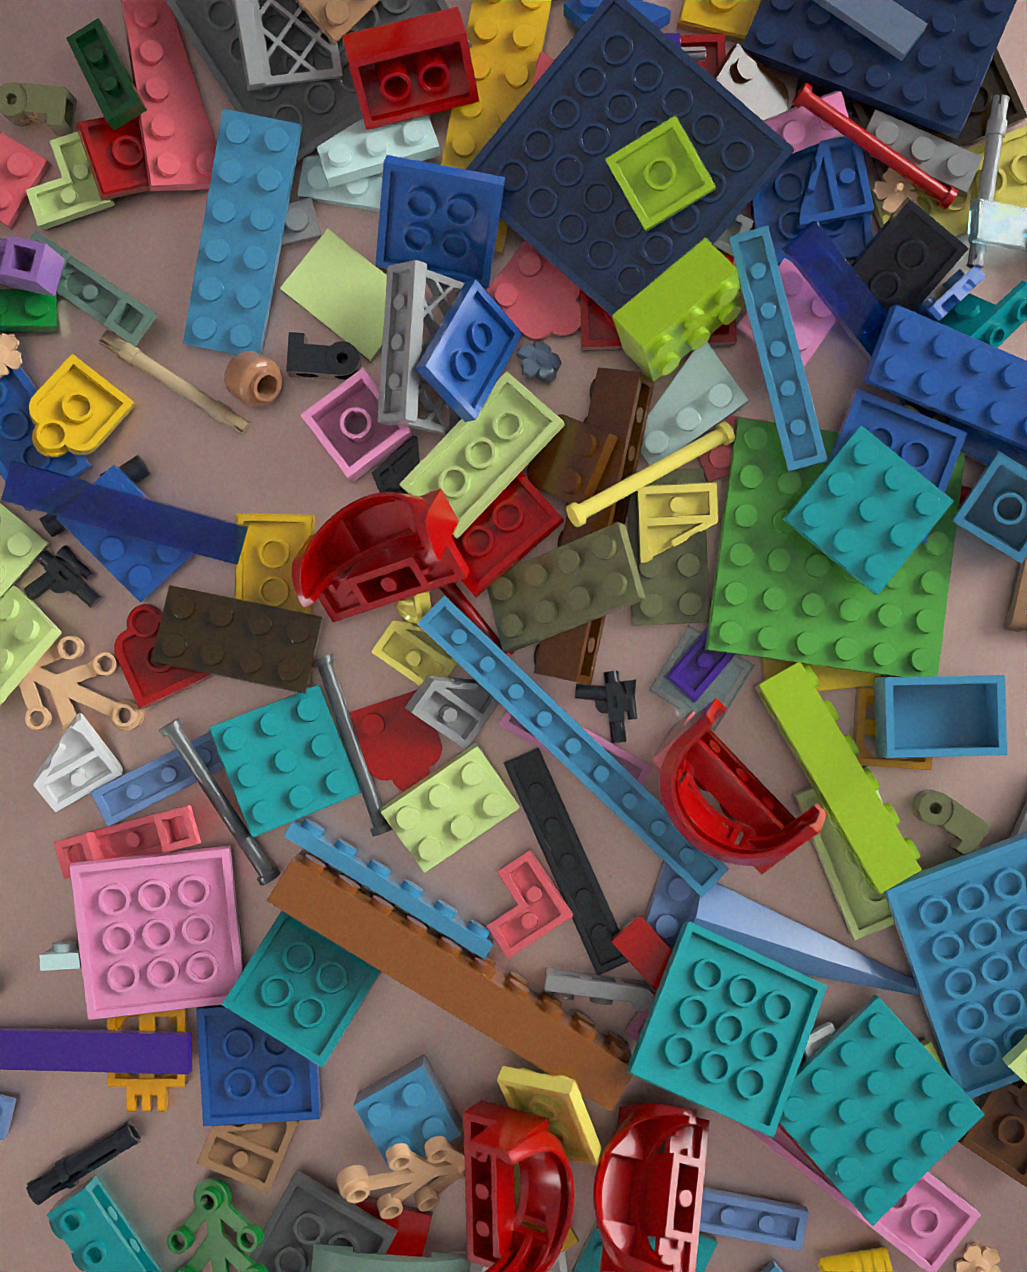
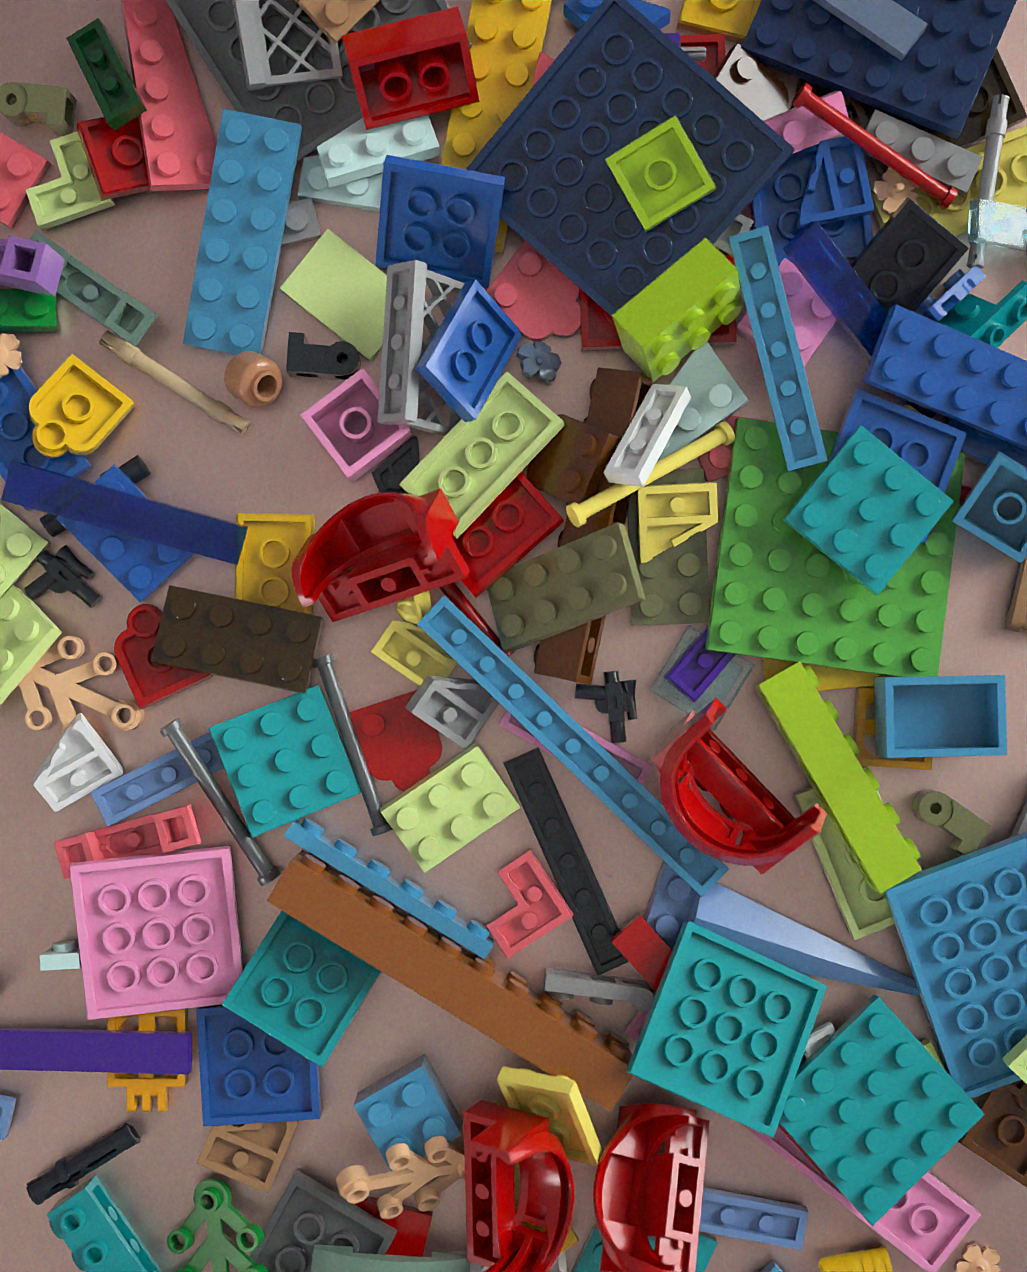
none -> white plate [604,383,691,487]

